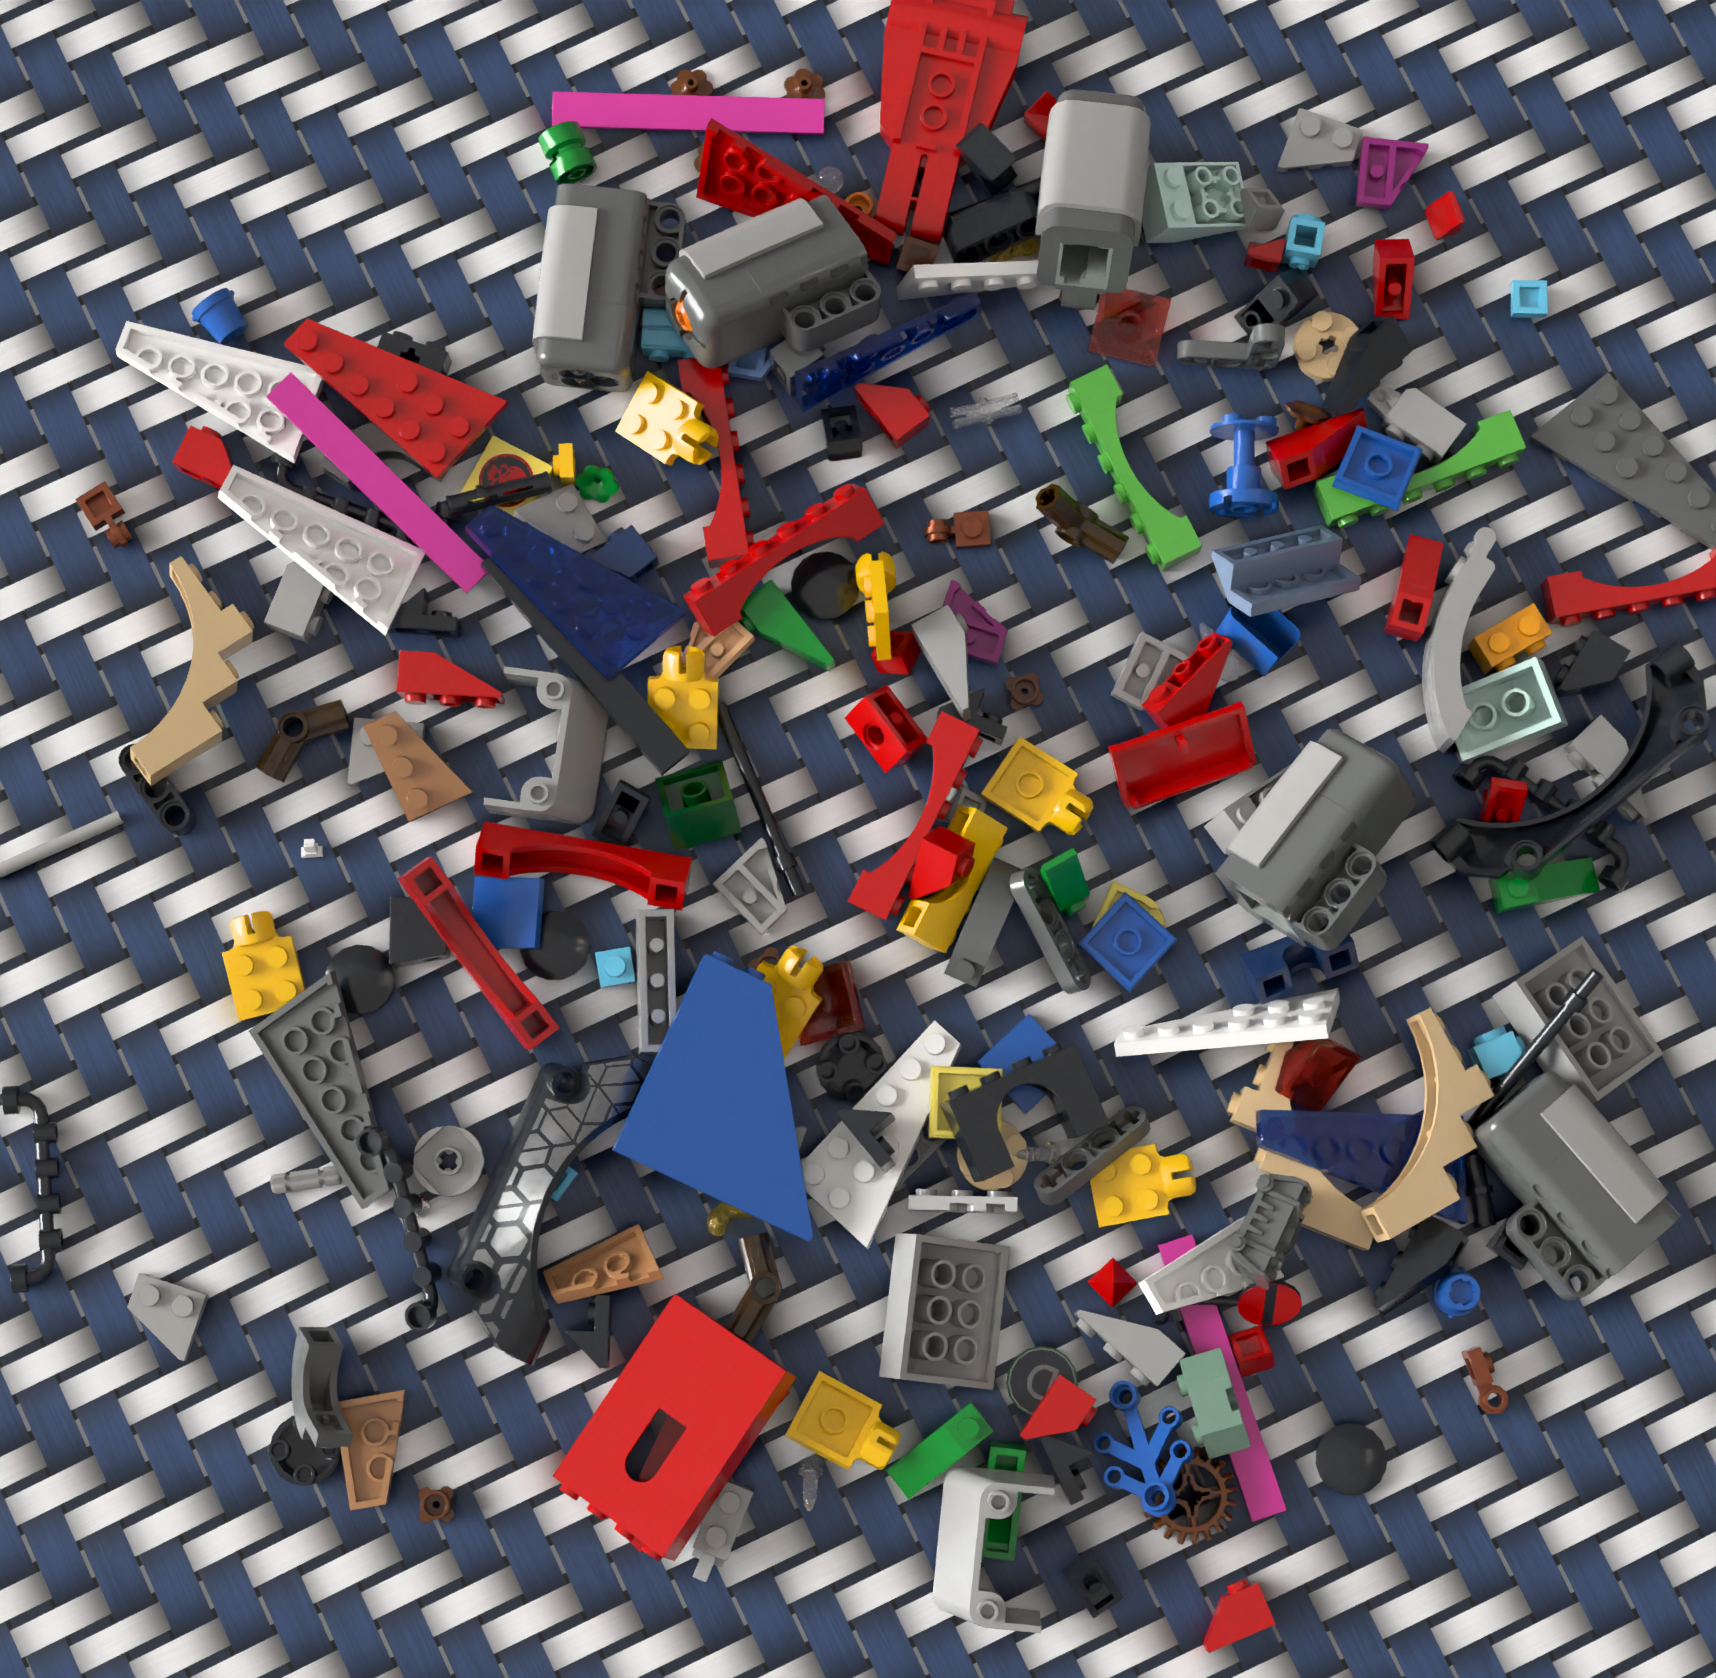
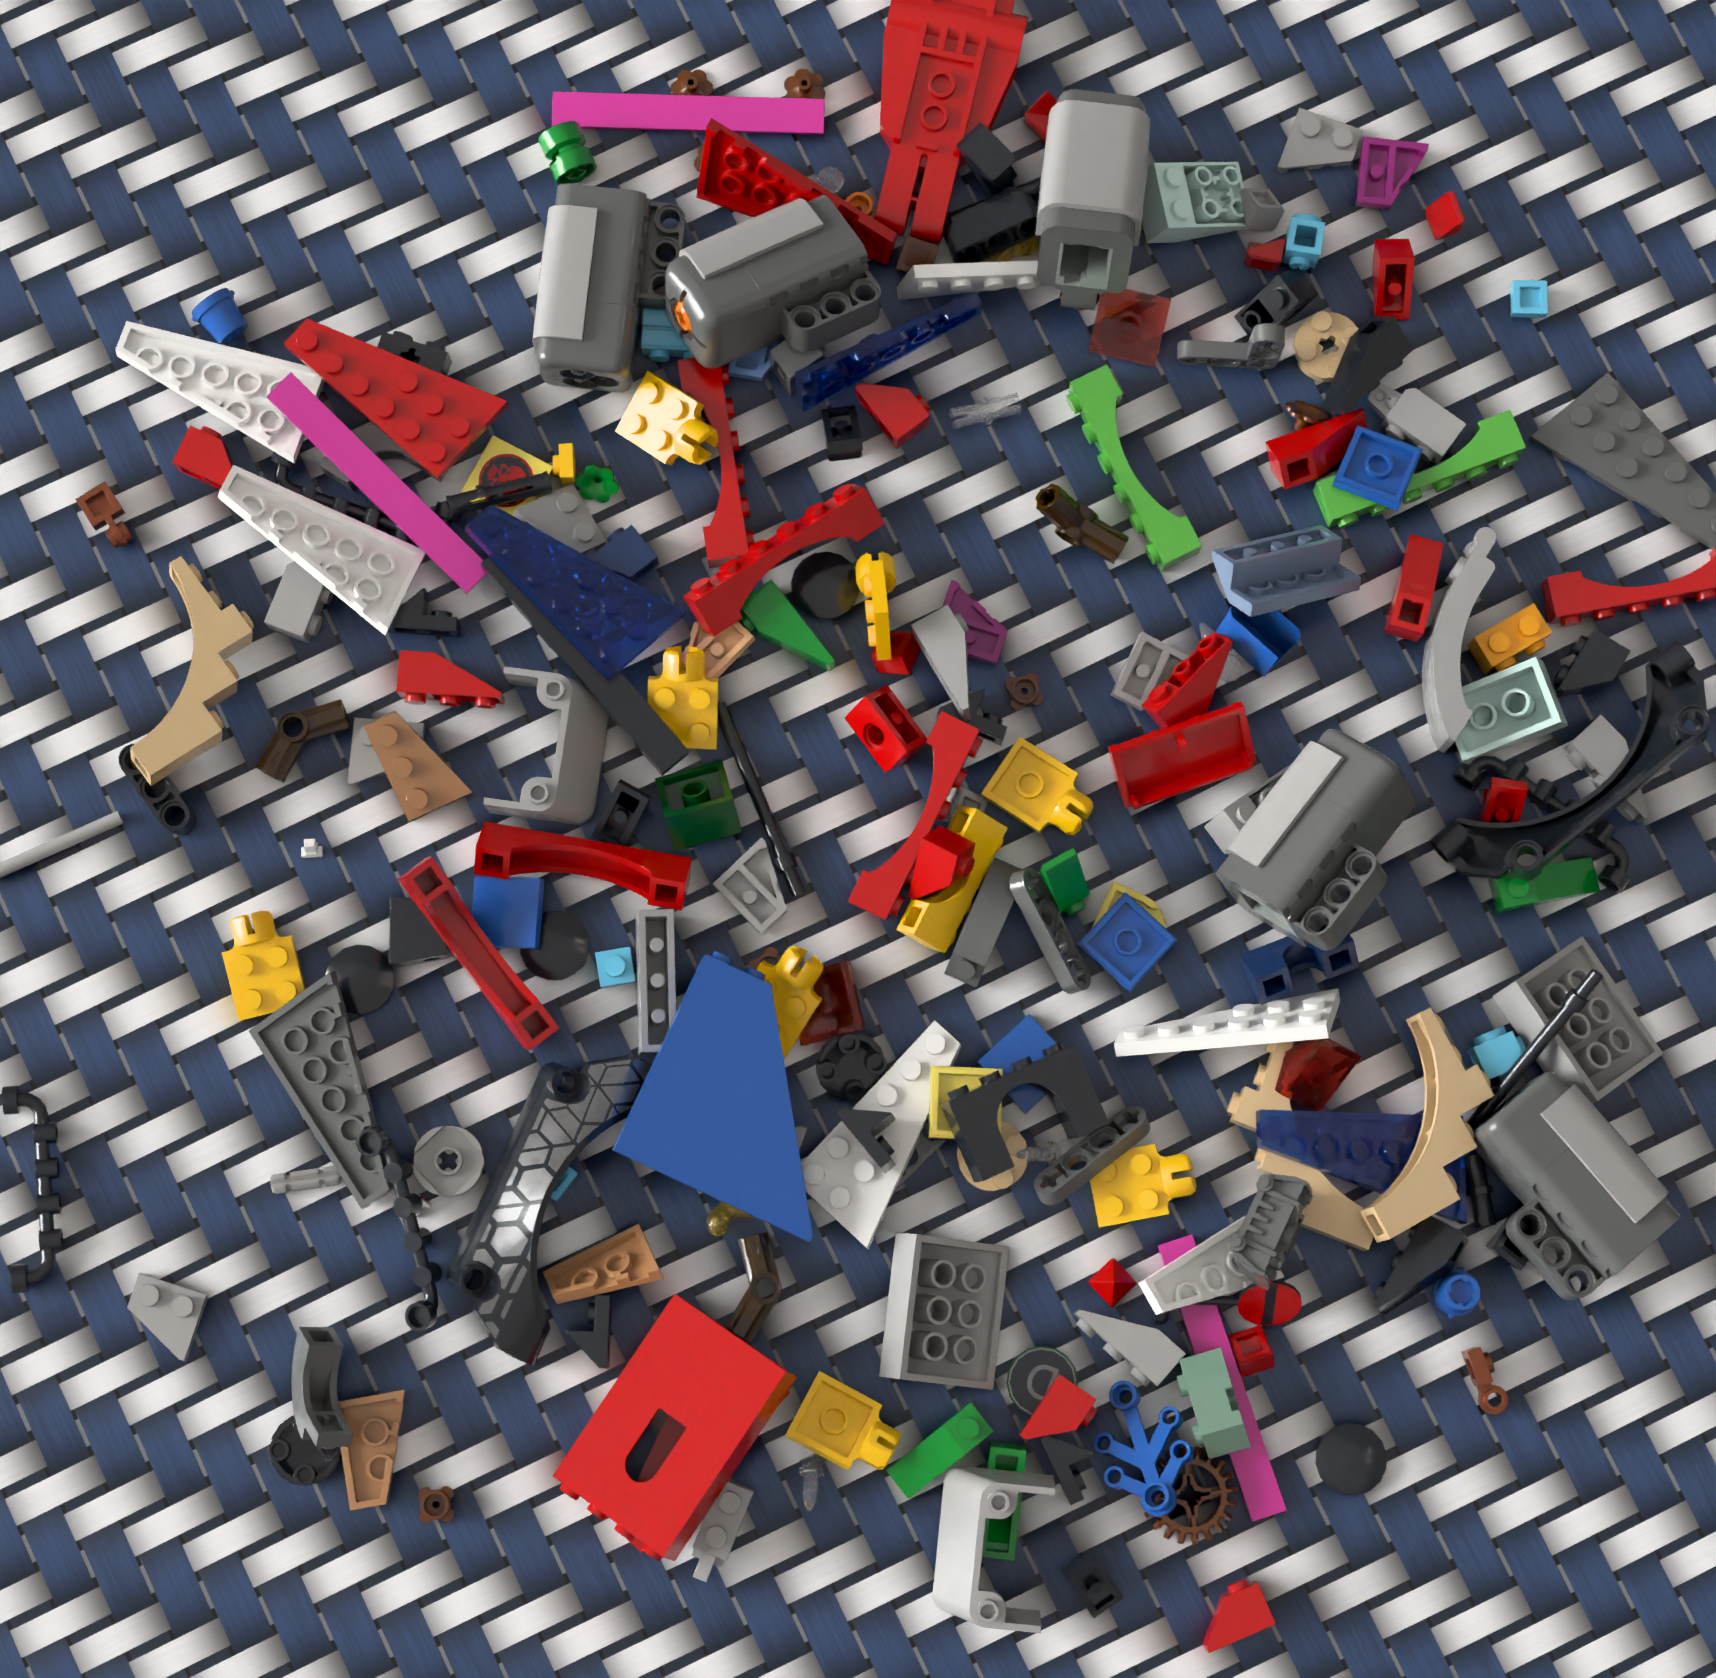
light grey wing [908,1189,1018,1214] -> none
copper plate [924,510,991,550] -> none
blue piece [1209,413,1279,518] -> none

